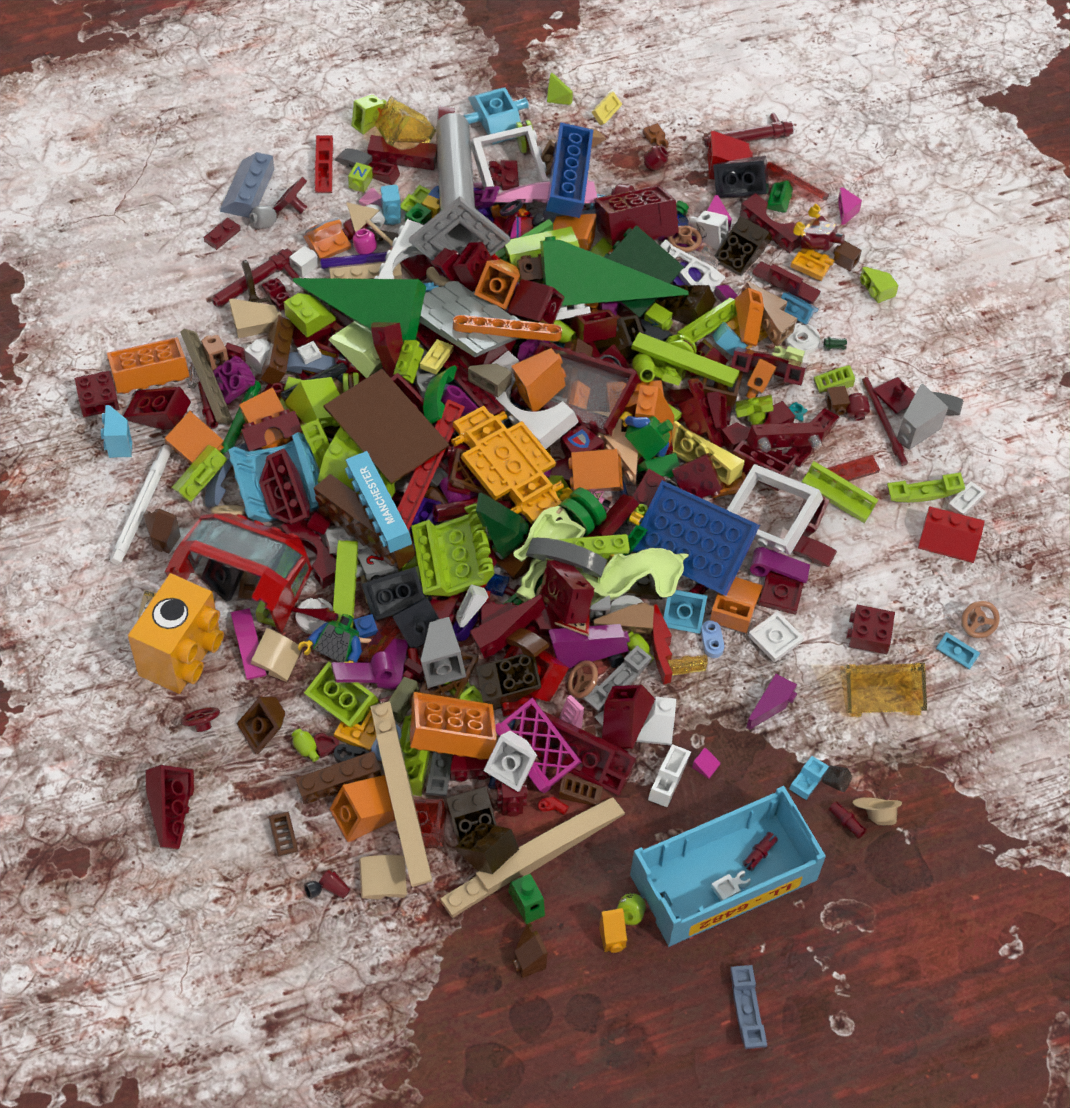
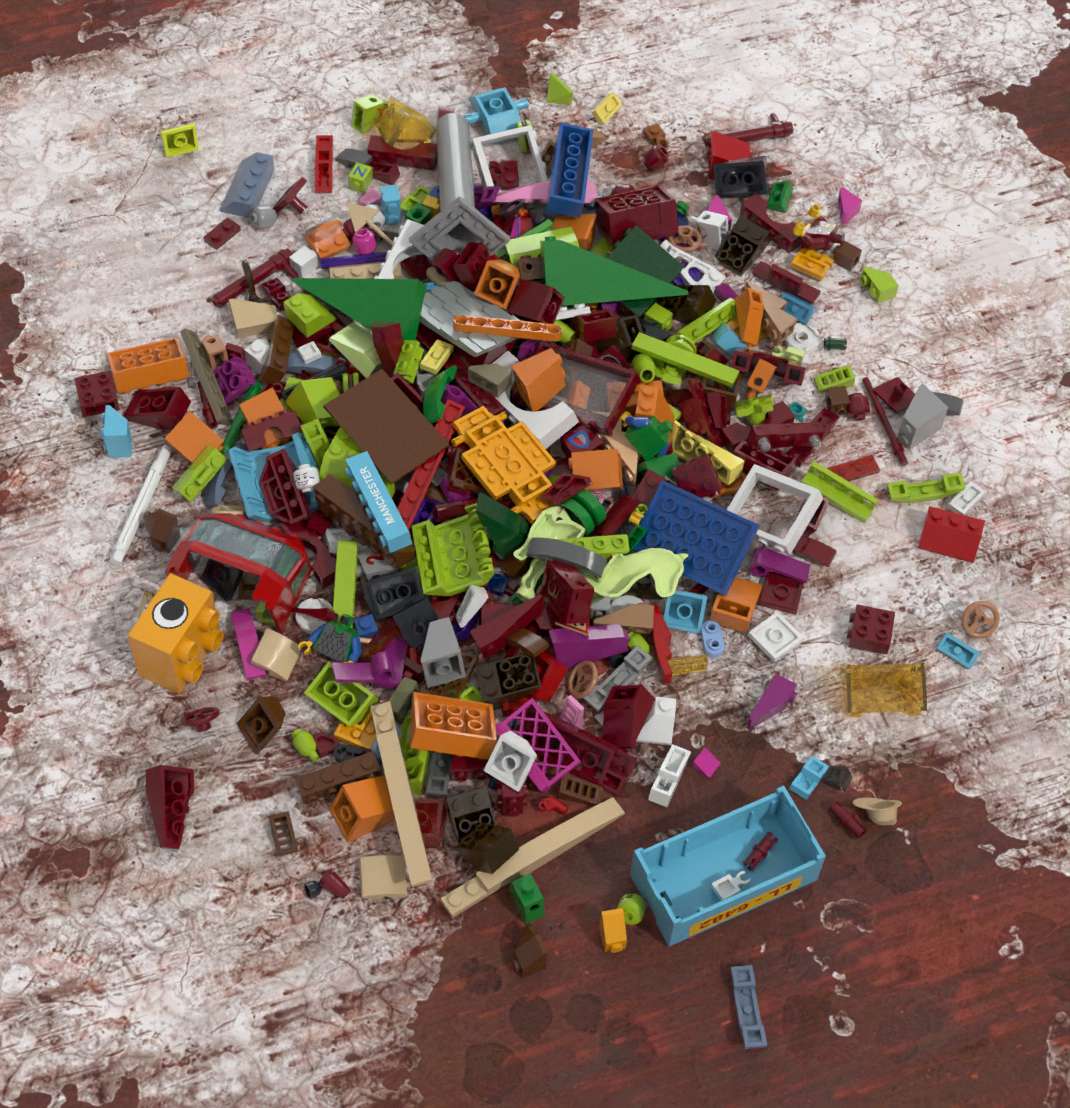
clear red tile [767,162,829,201] -> none
none -> neon yellow slope [159,123,199,157]
none -> white head [293,464,320,493]
none -> dark red wing [540,473,592,506]

